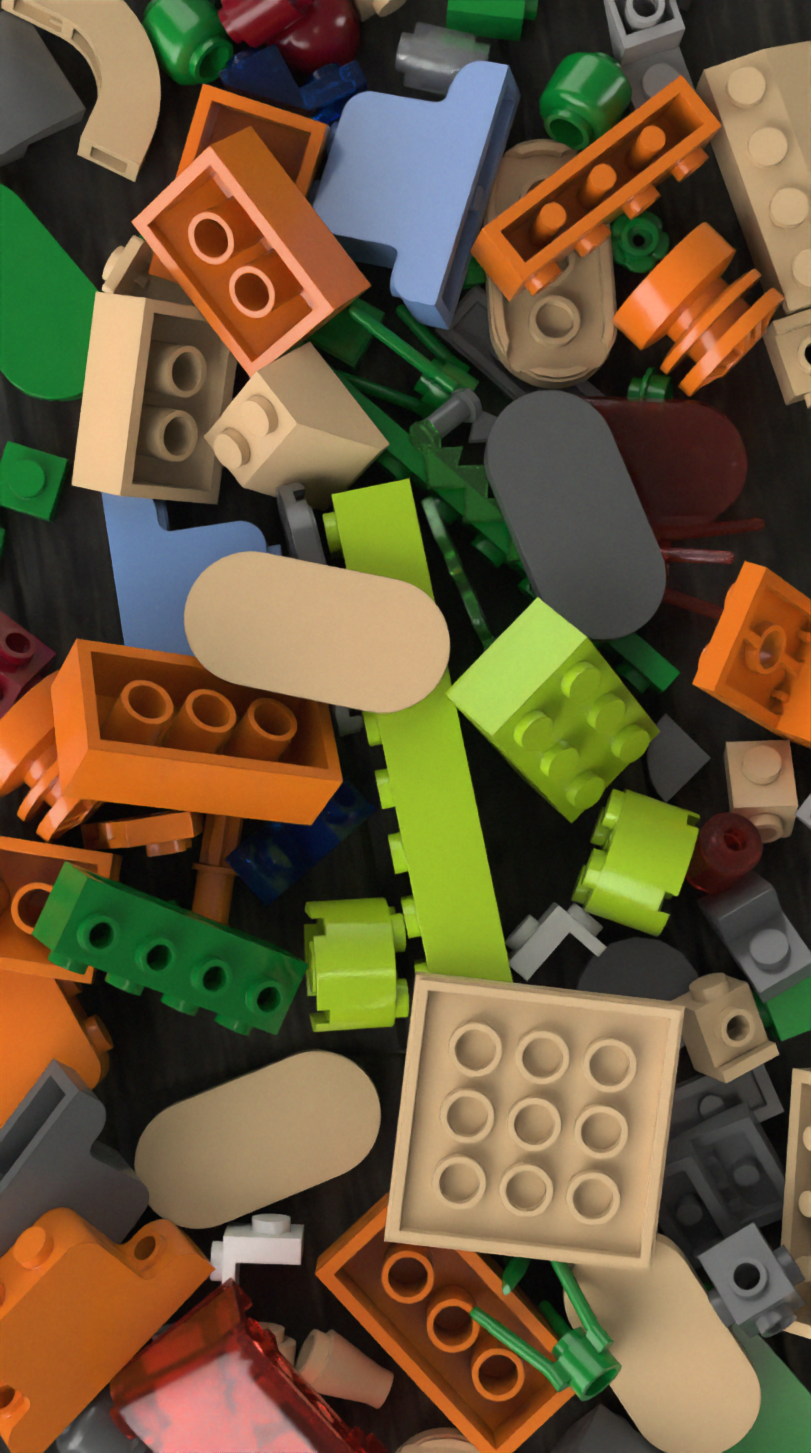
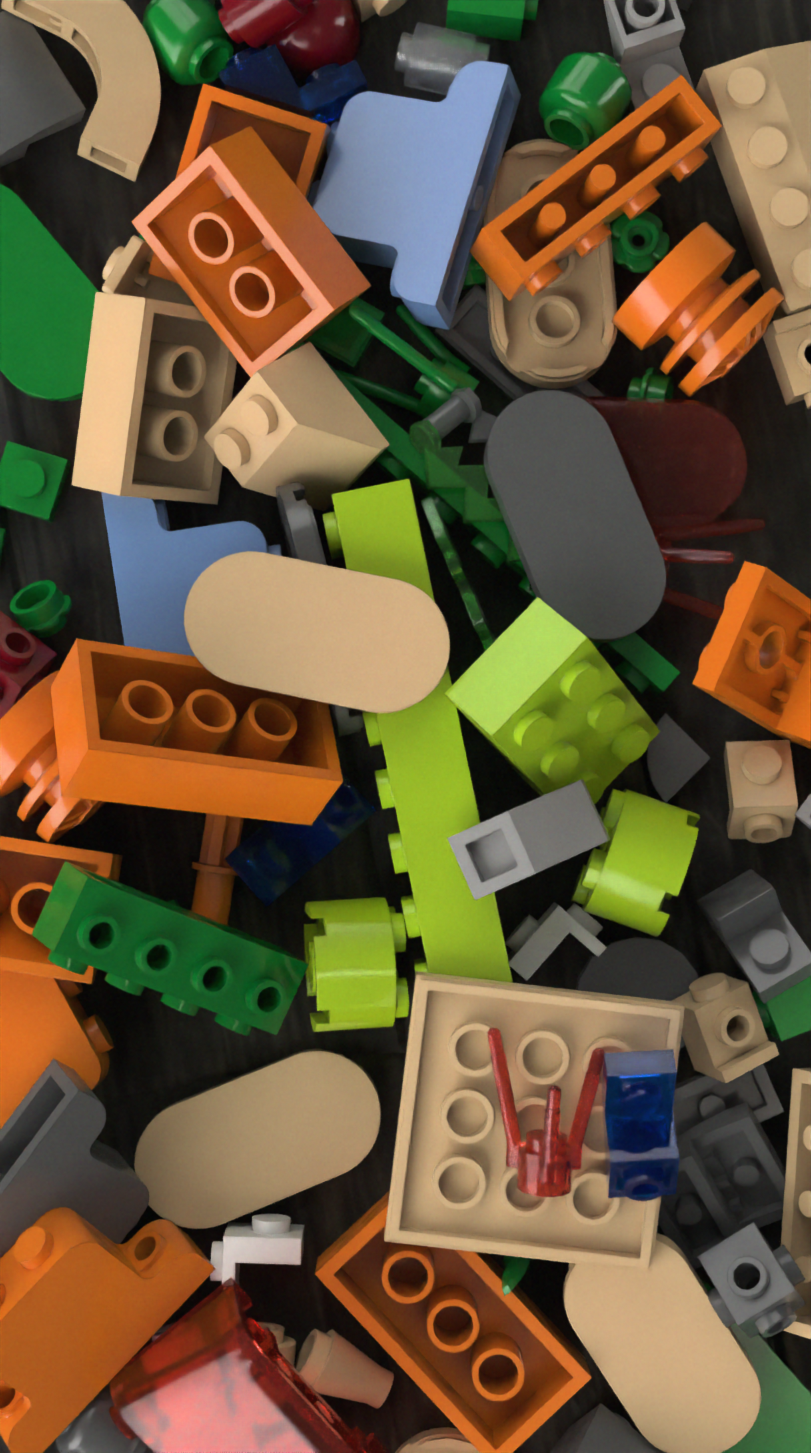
orange wing [81,810,205,857] -> none
green plant [470,1261,622,1401] -> none
clear red brick [685,812,763,893] -> none
none -> green plate [10,580,72,638]
none -> light grey slope [447,779,610,900]
none -> clear red plant [487,1027,605,1197]
none -> clear blue slope [602,1049,680,1201]

